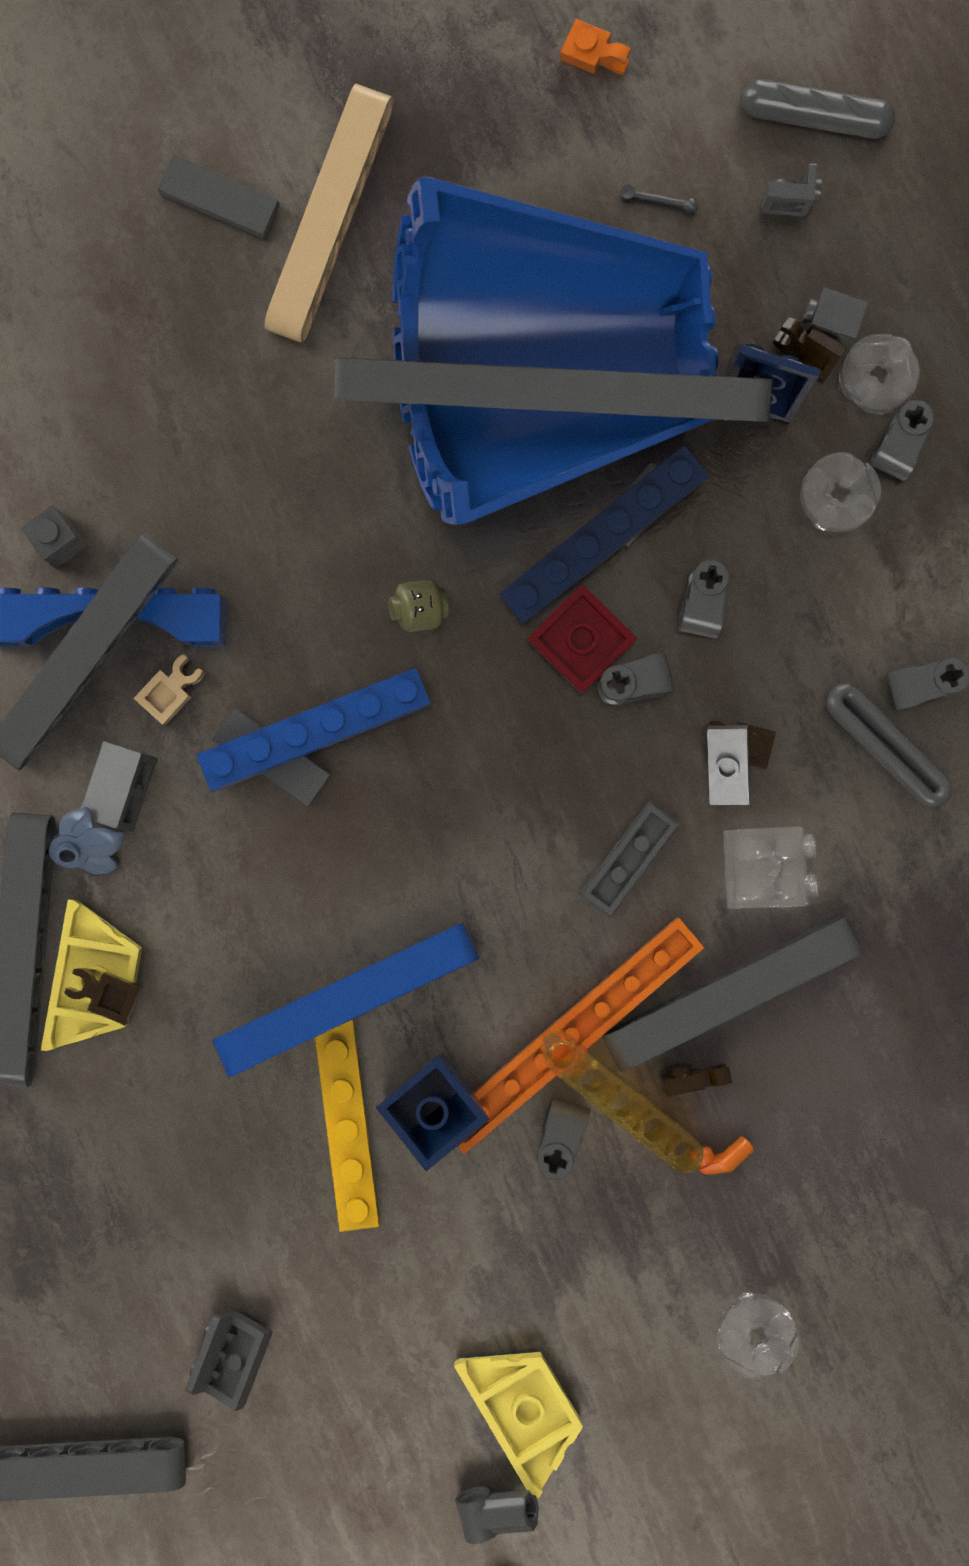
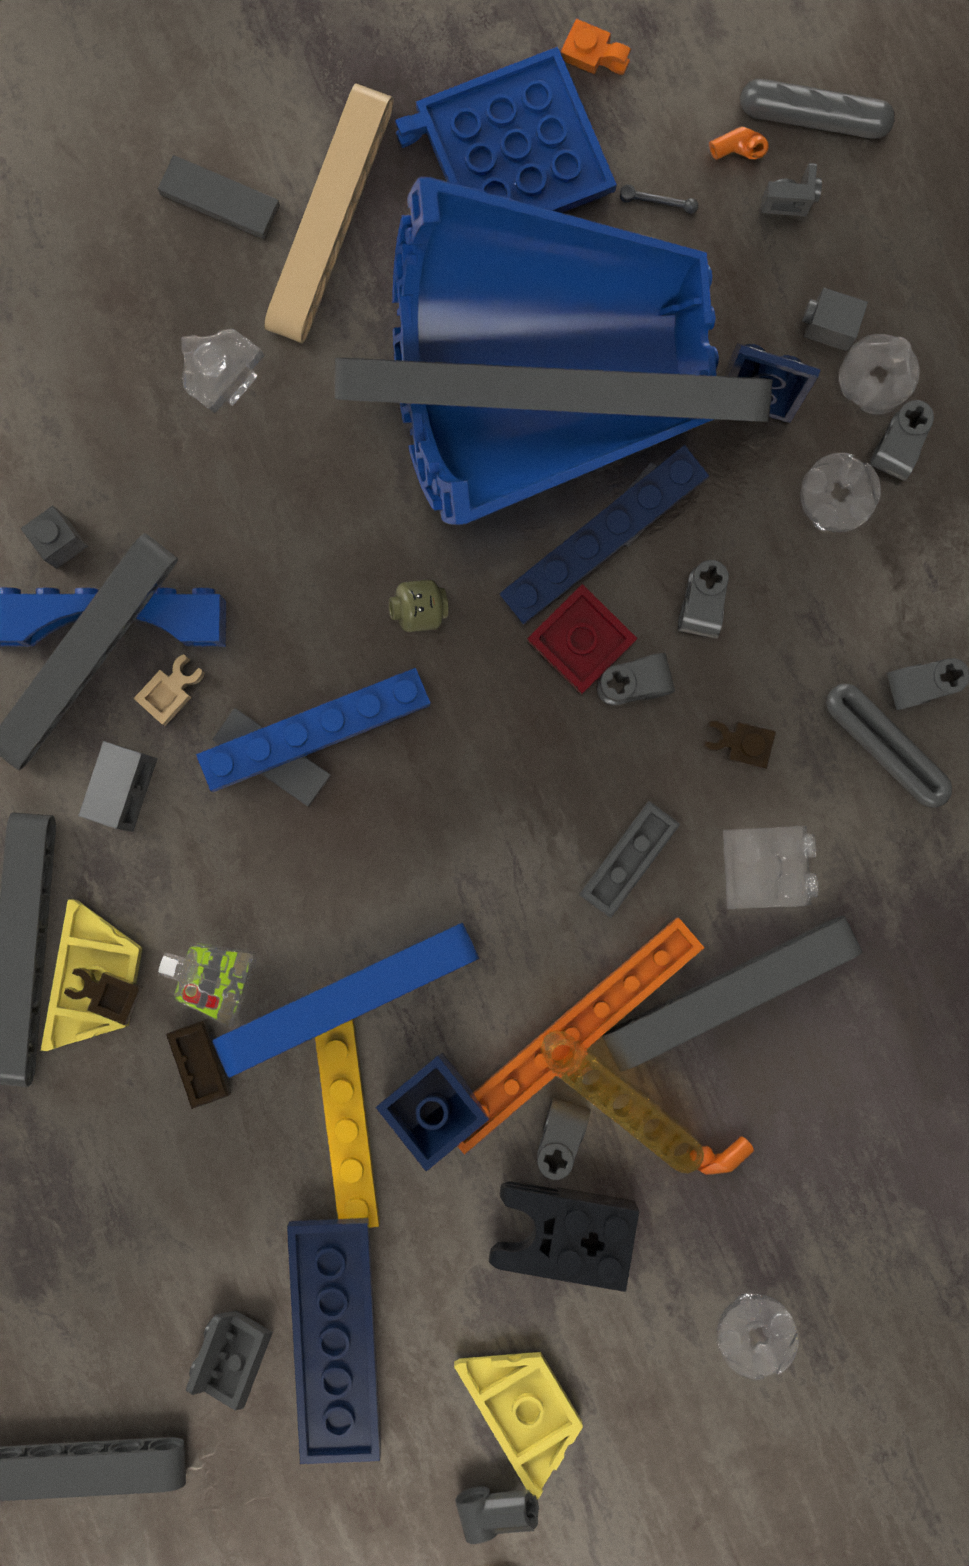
sand blue plate [49,806,124,874] -> none
dark brown plate [659,1064,732,1097] -> none
flat silver plate [707,725,750,805] -> none
dark brown plate [772,317,847,381] -> none
none -> torso [158,943,259,1027]
none -> dark brown plate [166,1019,231,1109]
none -> clear plate [181,329,265,414]
none -> dark blue plate [287,1218,381,1464]
none -> blue plate [395,46,617,213]
none -> black brick [488,1181,639,1292]
none -> orange arm [709,127,769,160]

